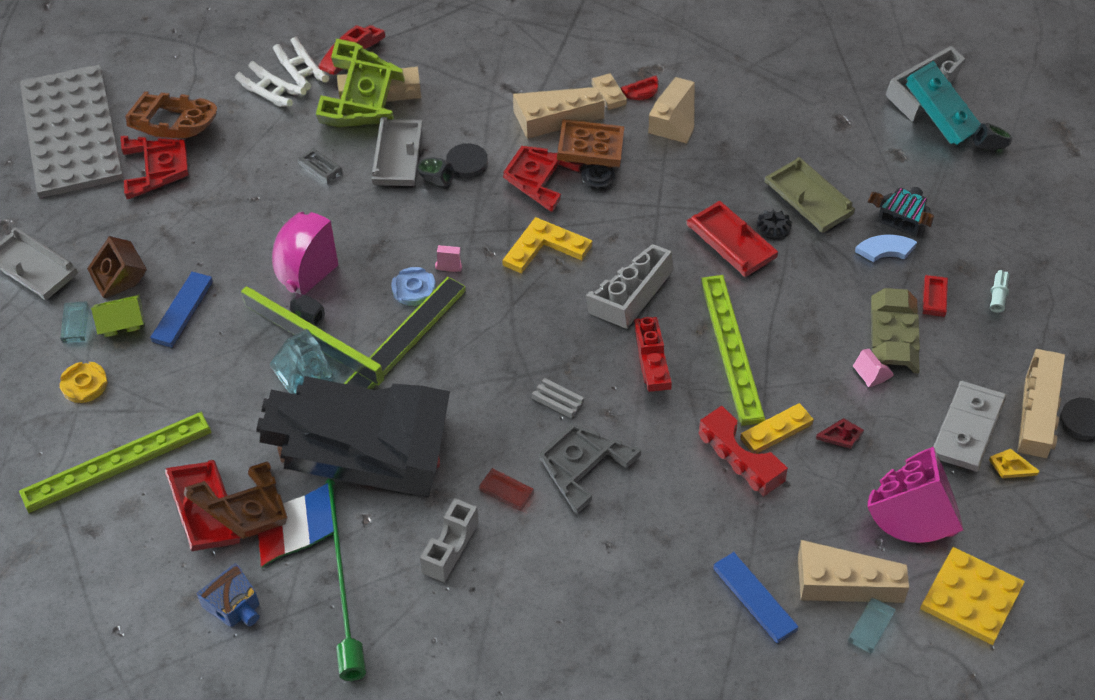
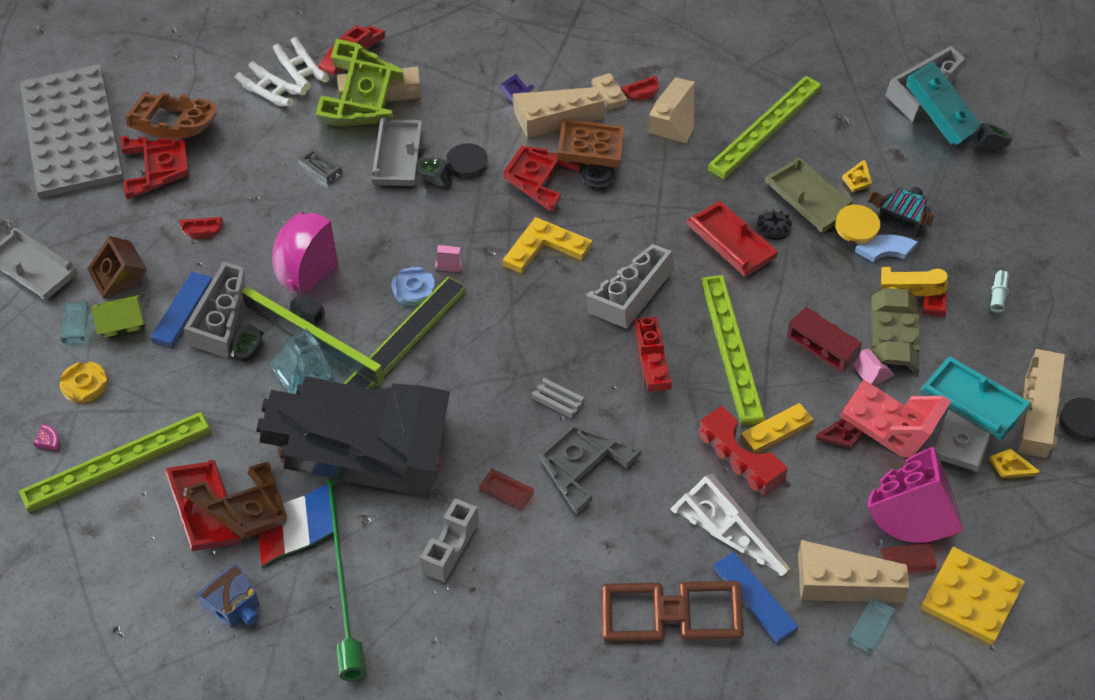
none -> dark pink tile [34,424,60,451]
none -> red tile [179,217,224,239]
none -> light grey wedge [184,261,245,359]
none -> rock [229,321,264,359]
none -> dark purple bracket [499,74,534,103]
none -> copper bar [601,580,744,642]
none -> white wedge [671,473,790,576]
none -> lime tile [708,76,822,180]
none -> dark red brick [787,307,862,373]
none -> yellow tile [835,204,880,244]
none -> coral bracket [839,379,951,457]
none -> yellow piece [842,160,872,193]
none -> clear red tile [880,543,937,572]
none -> yellow leg [881,267,948,296]
none -> teal container [920,356,1030,441]

